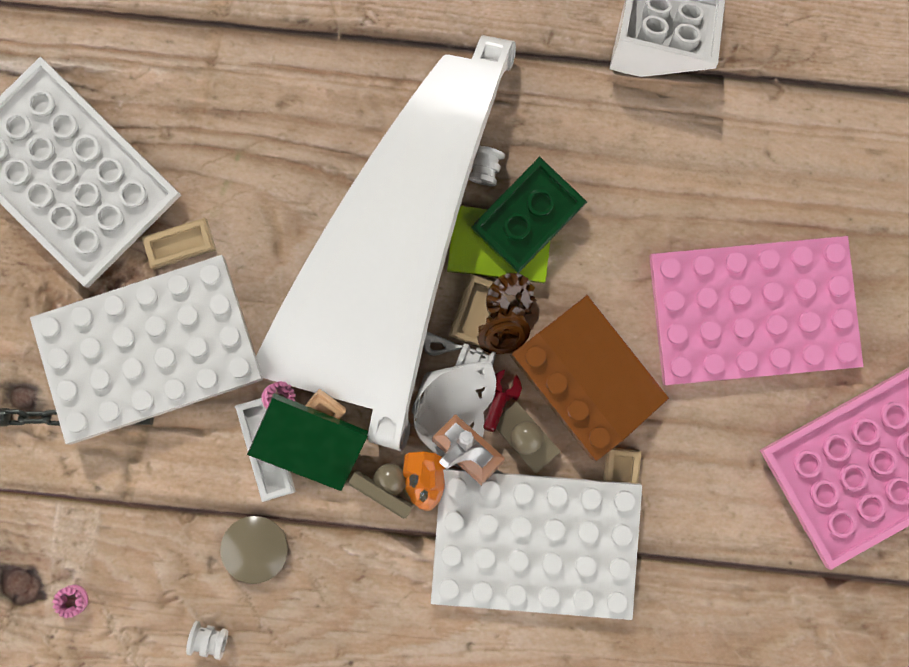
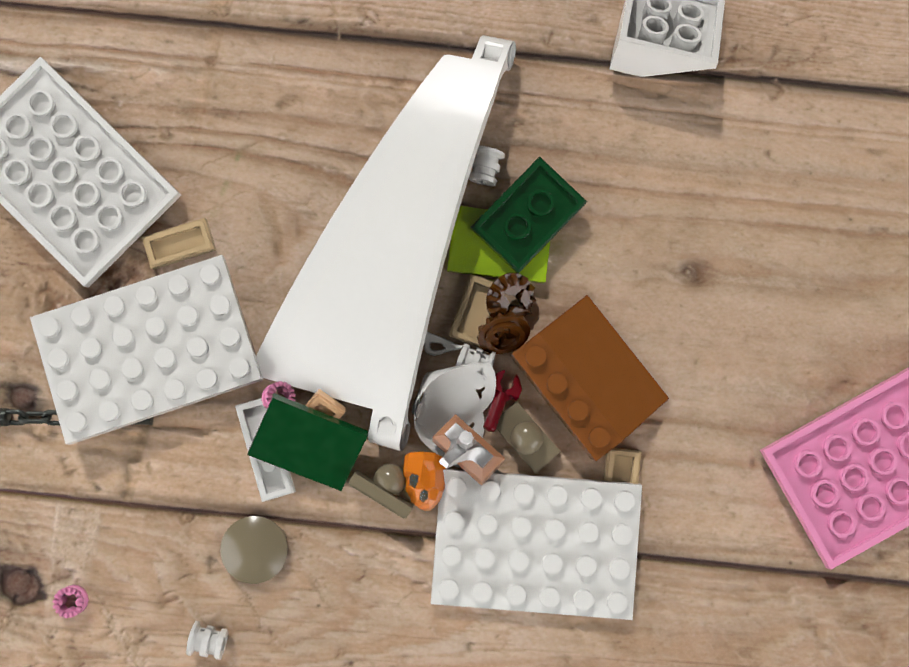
bright pink plate [649,236,863,385] -> none

